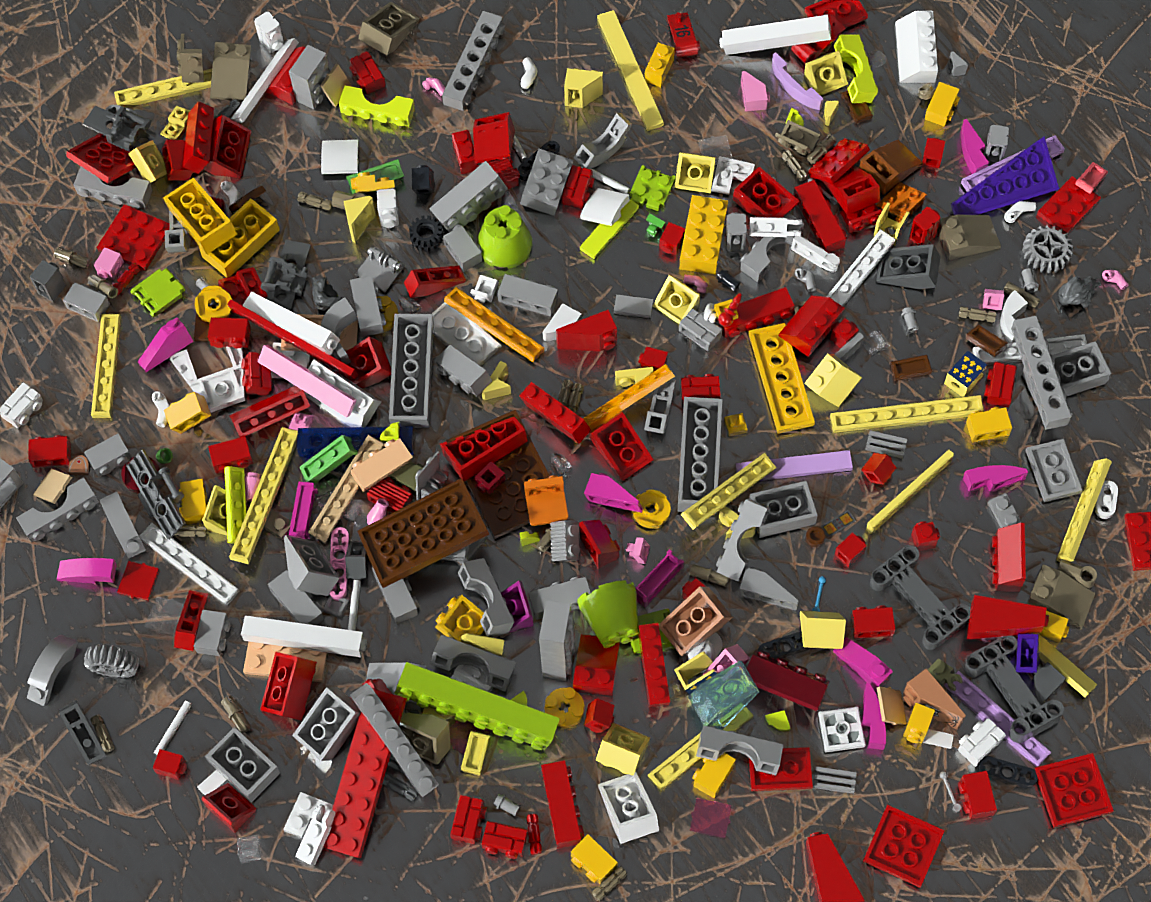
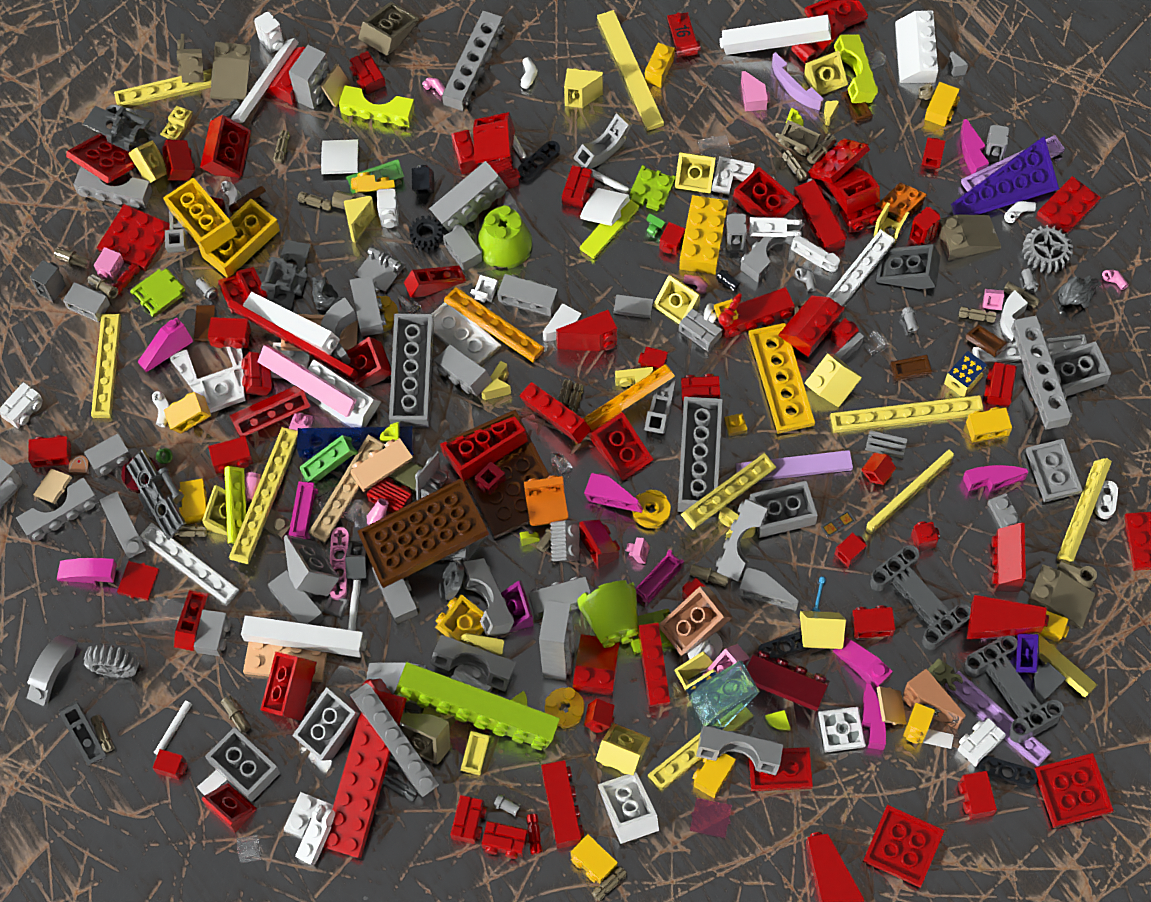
red brick [183,101,214,174] -> none
yellow plate [195,285,232,323] -> none
light grey brick [520,149,573,216] -> none
reddish brown tile [806,526,826,547] -> none
light grey tile [813,767,857,794] -> none
dark orange slope [859,140,923,195] -> none
light grey hinge [940,771,961,812] -> none
coral tile [1075,162,1108,194] -> none
none -> dark tan axle [273,130,290,164]
none -> dark grey tile [439,561,464,600]

